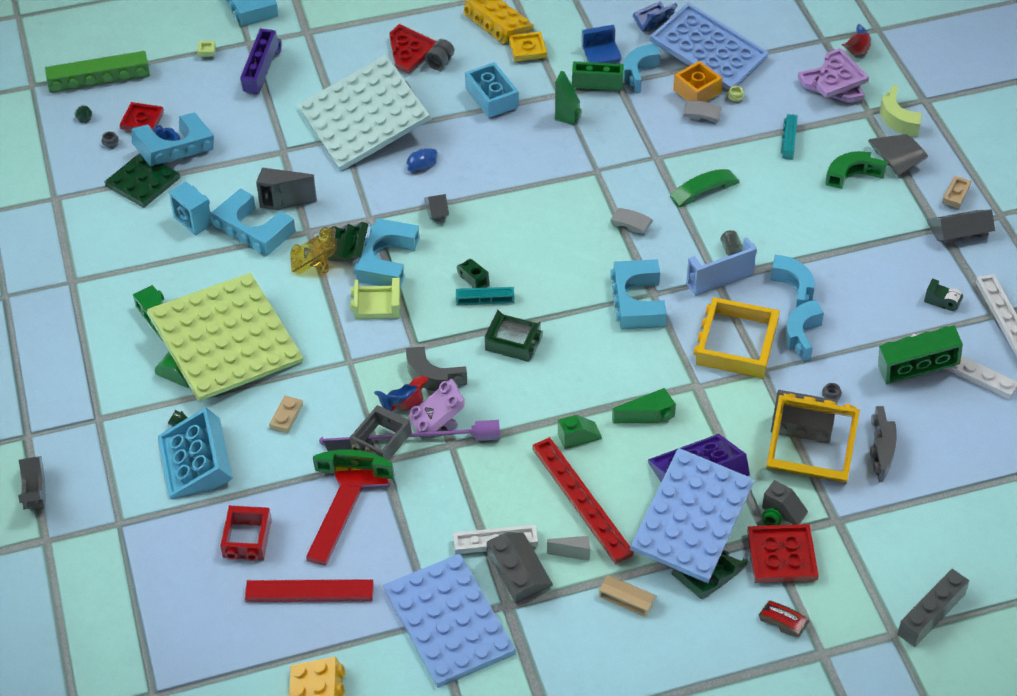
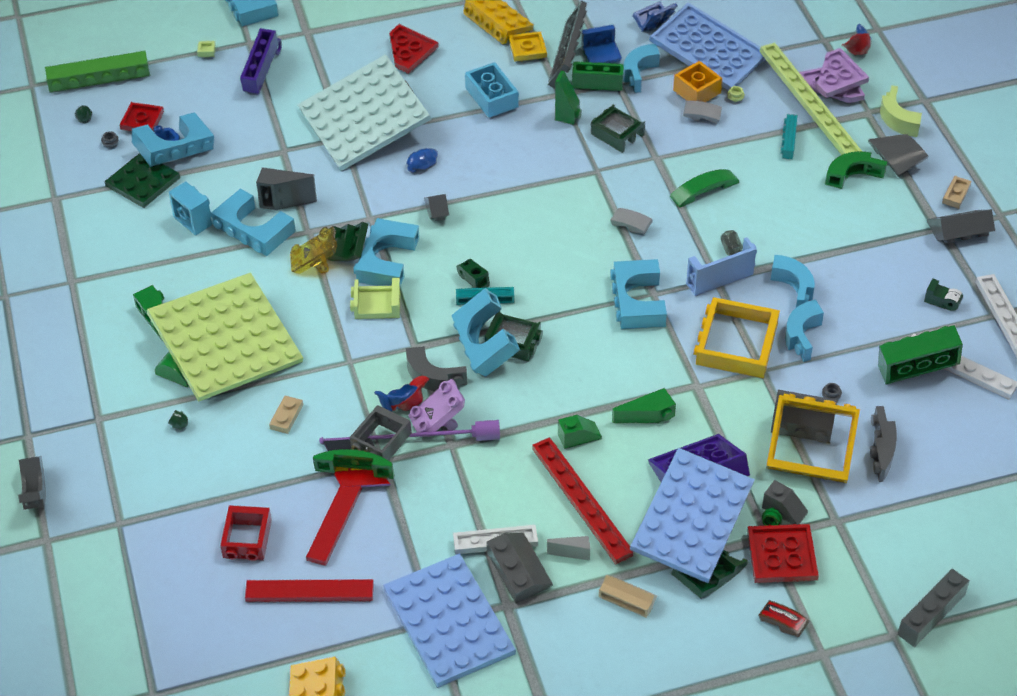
medium azure slope [158,407,233,499] -> none
dark grey wheel [425,39,455,70] -> none
none -> medium azure arch [451,288,520,377]
none -> dark grey plate [548,0,587,88]
none -> dark green window [591,104,645,153]
none -> yellowish green plate [759,43,862,155]

